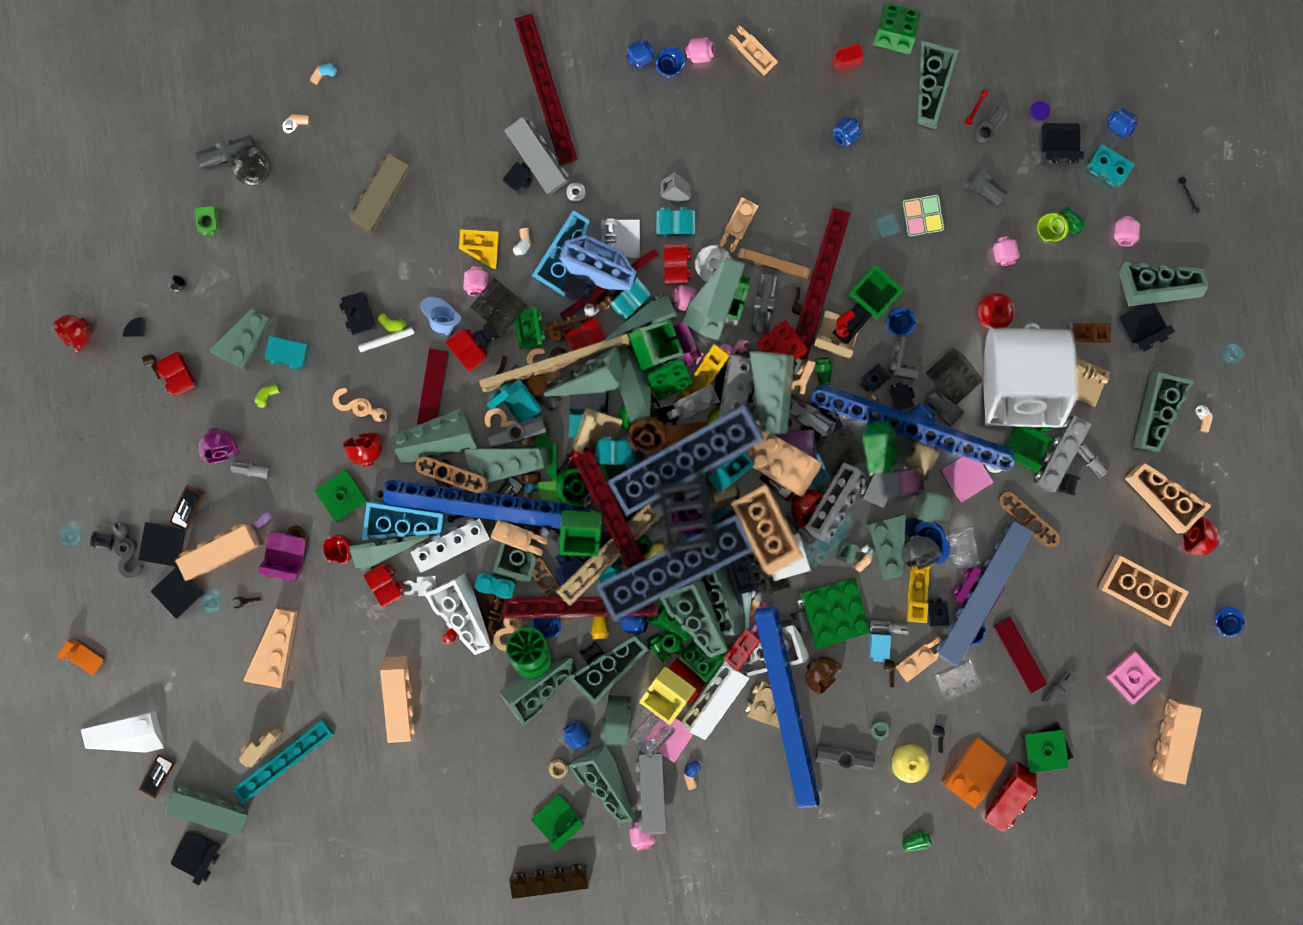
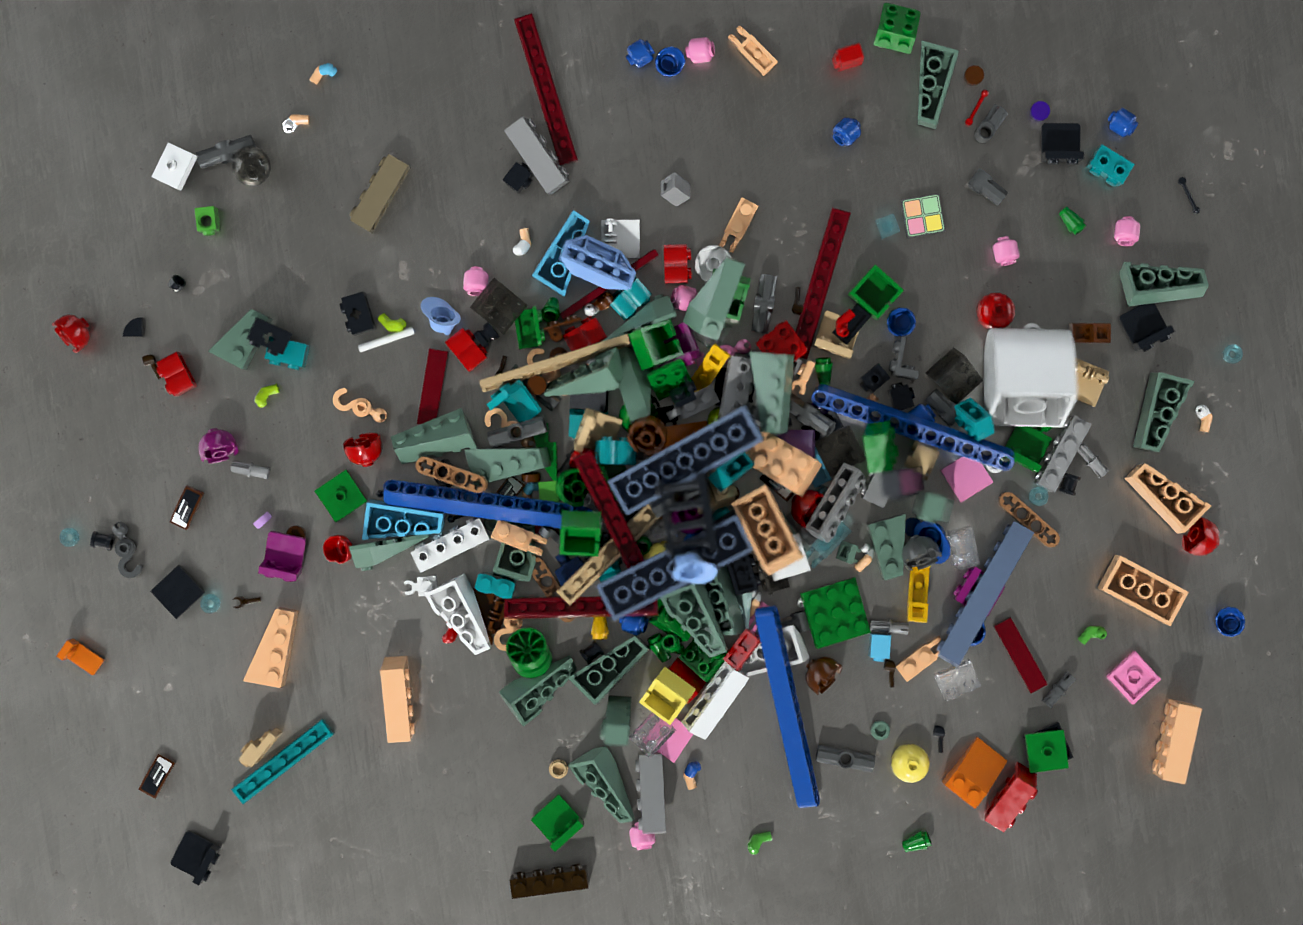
white wedge [81,710,165,753] -> none
black tile [138,522,184,567] -> none
sand green wedge [165,783,248,837] -> none
light nougat brick [175,523,262,581] -> none
red brick [363,563,405,608] -> none
yellow wing [459,229,499,269] -> none
blue hair [532,618,561,639] -> none
black brick [561,273,595,303] -> none
blue head [562,721,591,750] -> none
white plate [566,182,586,202] -> none
teal brick [656,207,695,236] -> none
medium nougat beam [737,248,811,279] -> none
tan plate [745,679,780,728] -> none
black brick [927,598,950,627] -> none
lime hair [1037,213,1069,242] -> none
none -> white plate [152,143,198,191]
none -> black brick [247,317,292,356]
none -> green cone [541,297,560,323]
none -> black bracket [668,375,697,409]
none -> light blue piece [673,553,717,584]
none -> bright green arm [748,831,772,855]
none -> teal brick [954,397,995,442]
none -> reddish brown tile [964,65,984,86]
none -> clear light blue plate [1029,487,1048,506]
none -> bright green arm [1078,626,1107,645]

